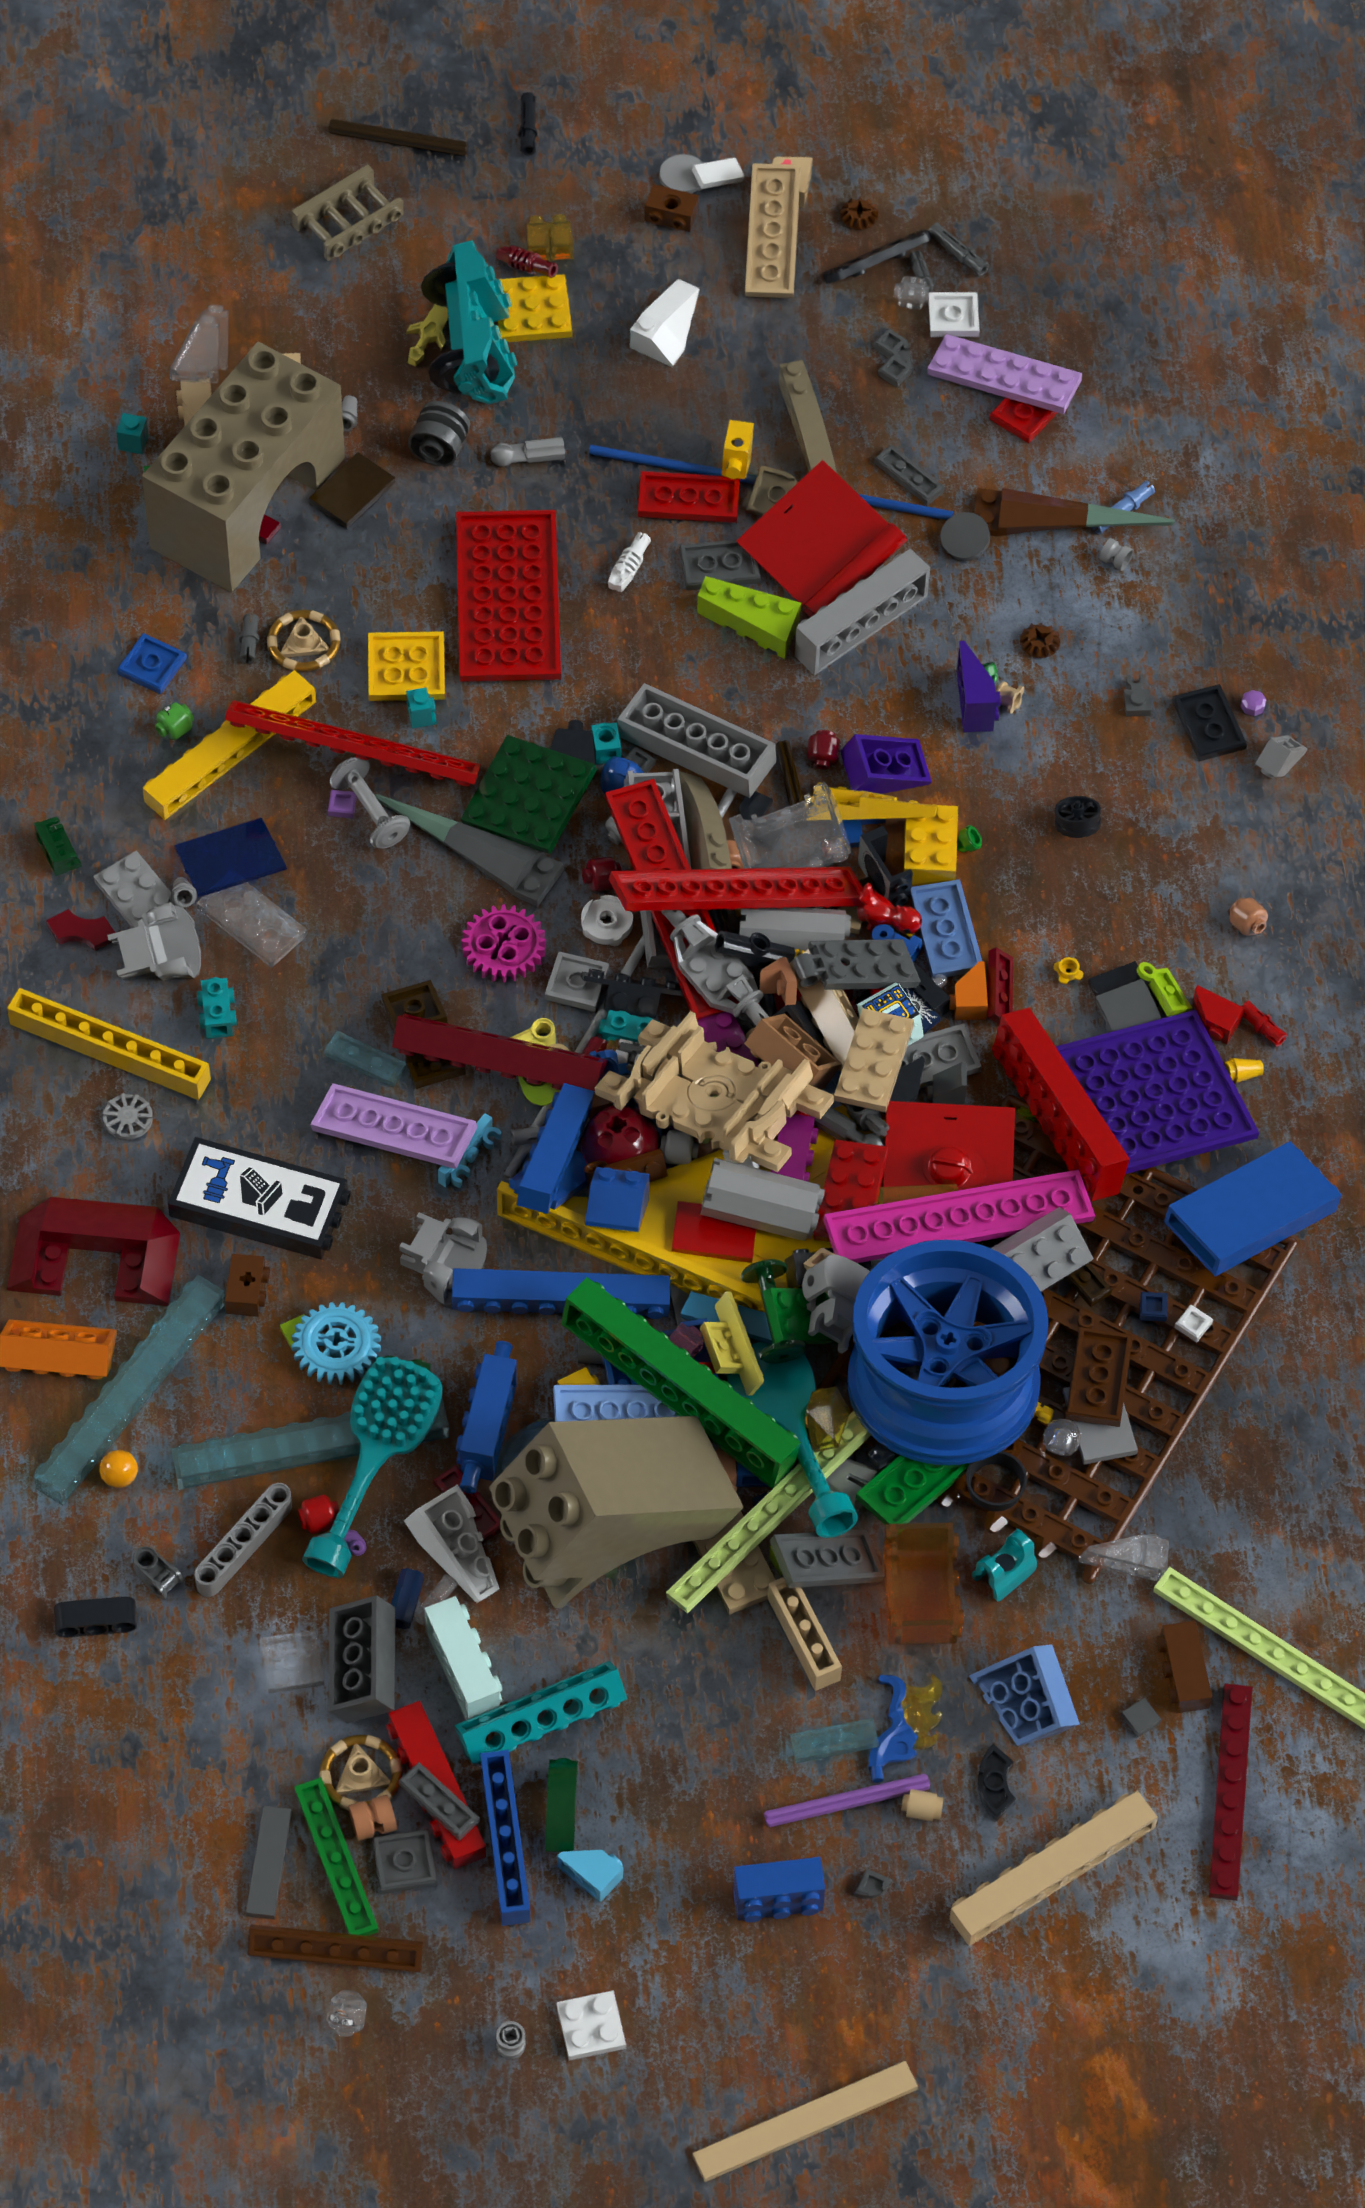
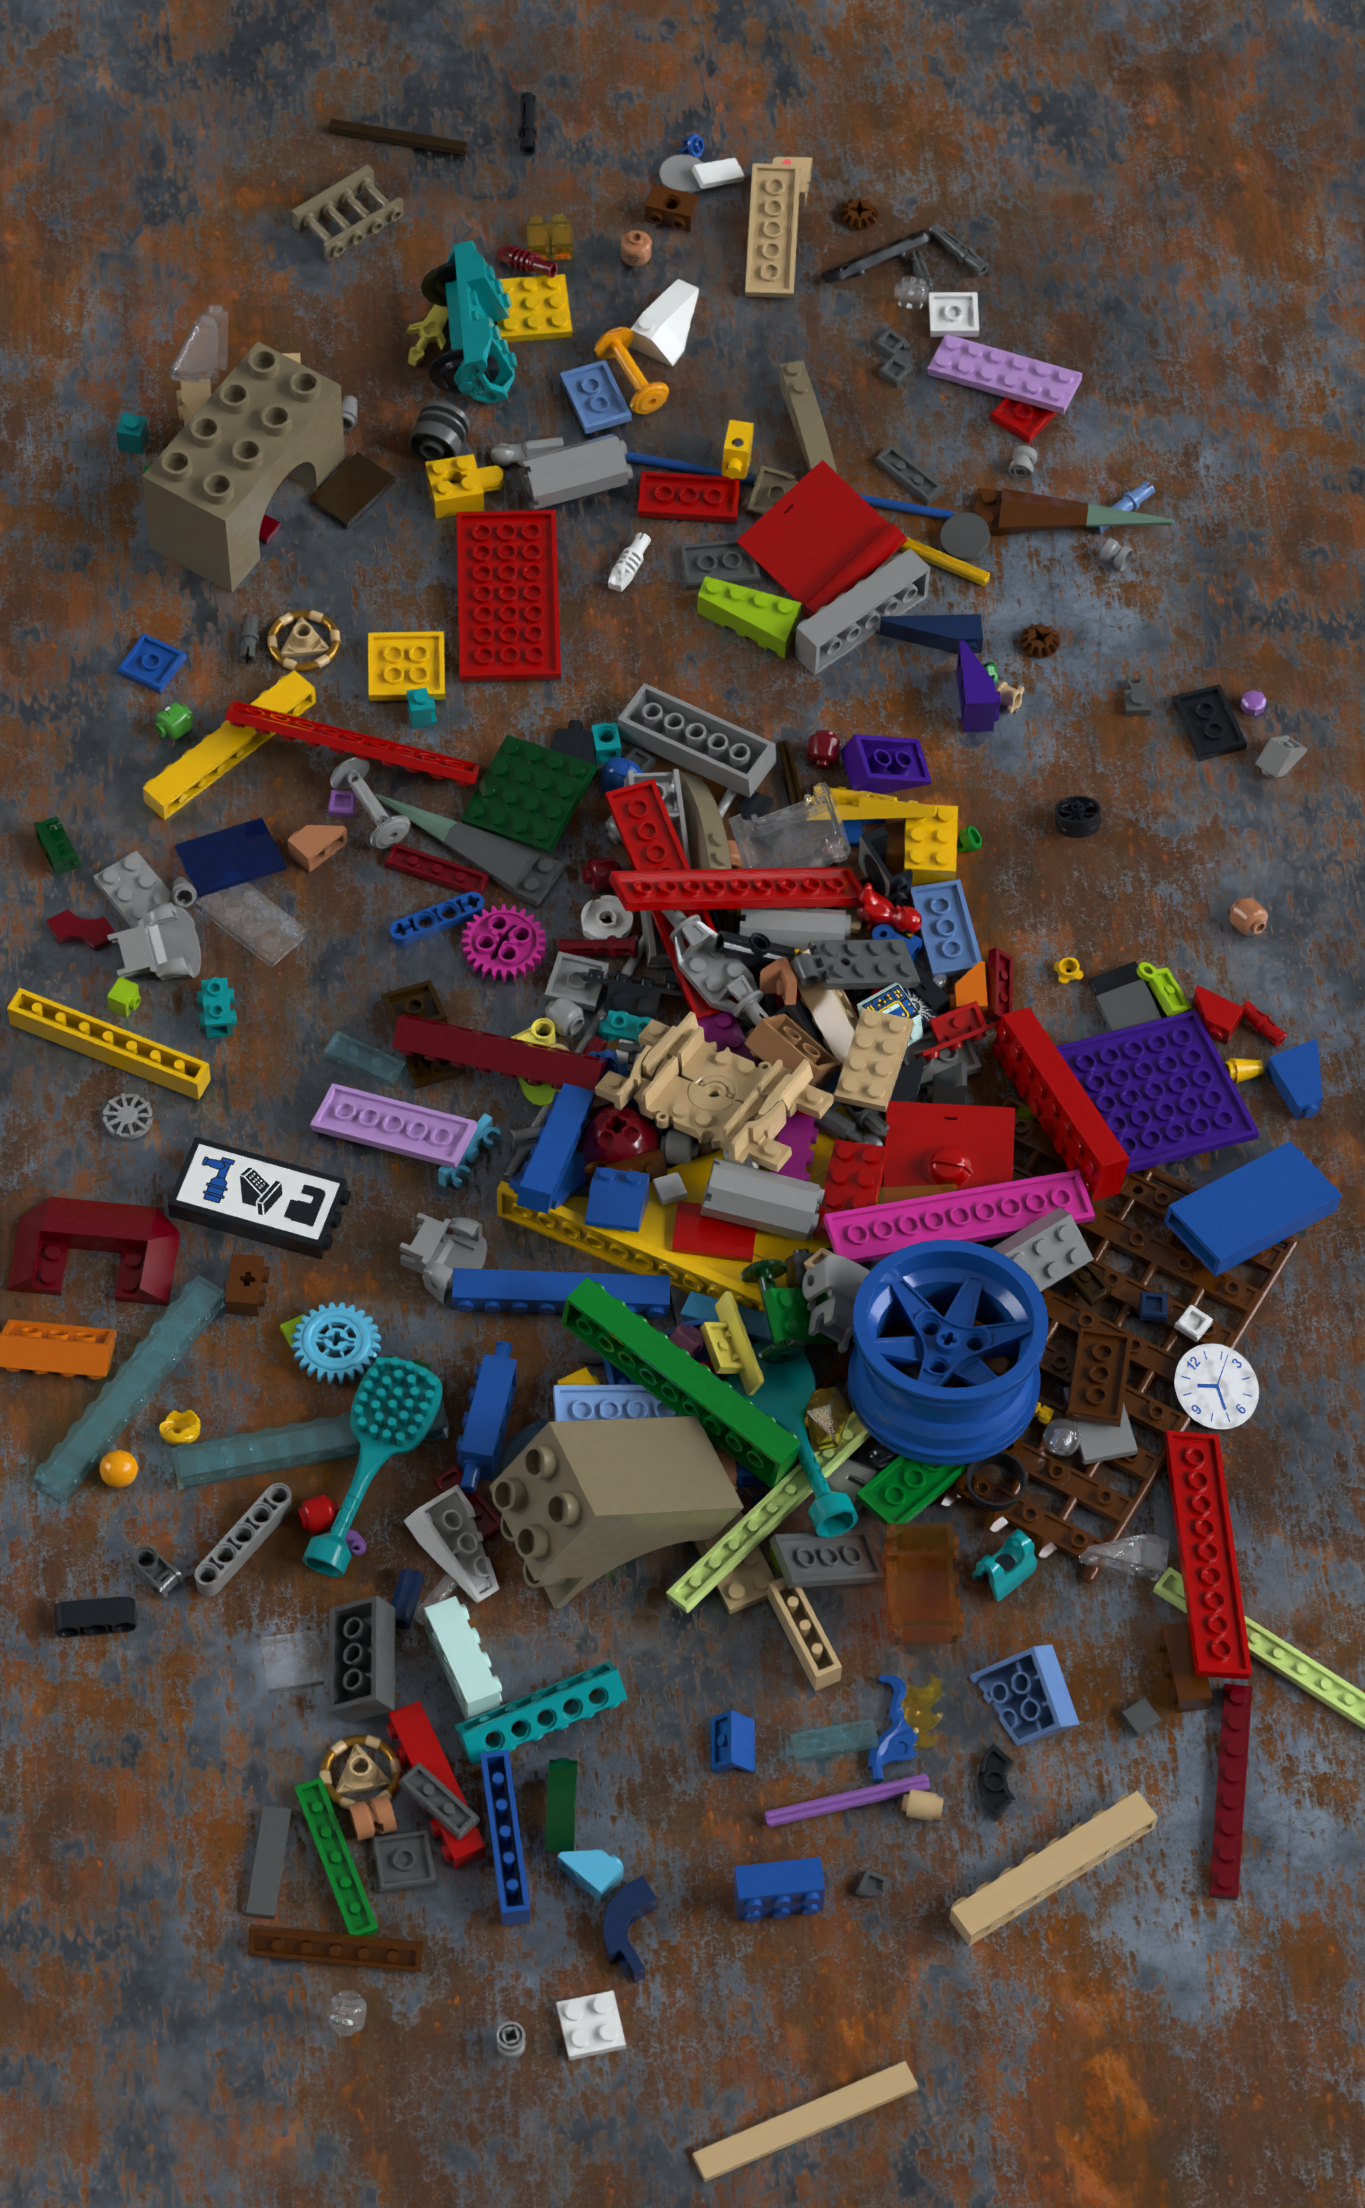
none -> lime plate [107,977,141,1018]
none -> yellow hair [159,1410,201,1445]
none -> nougat slope [288,825,348,873]
none -> dark red tile [384,843,490,895]
none -> blue beam [389,892,484,946]
none -> yellow brick [425,454,503,519]
none -> light grey brick [518,434,633,510]
none -> light grey head [545,997,584,1036]
none -> dark red pin [558,935,639,959]
none -> medium blue plate [560,360,632,434]
none -> light orange hose [595,327,669,414]
none -> dark blue arch [603,1875,657,1984]
none -> nougat head [621,230,652,266]
none -> white tile [653,1172,687,1206]
none -> blue plate [678,134,704,158]
none -> blue panel [711,1710,755,1773]
none -> dark blue slope [879,614,983,654]
none -> yellow axle [898,537,990,586]
none -> red bracket [915,1000,1000,1061]
none -> light grey wheel [1009,446,1038,480]
none -> red plate [1163,1430,1252,1680]
none -> flat silver sticker [1174,1343,1259,1430]
none -> blue slope [1266,1039,1323,1121]

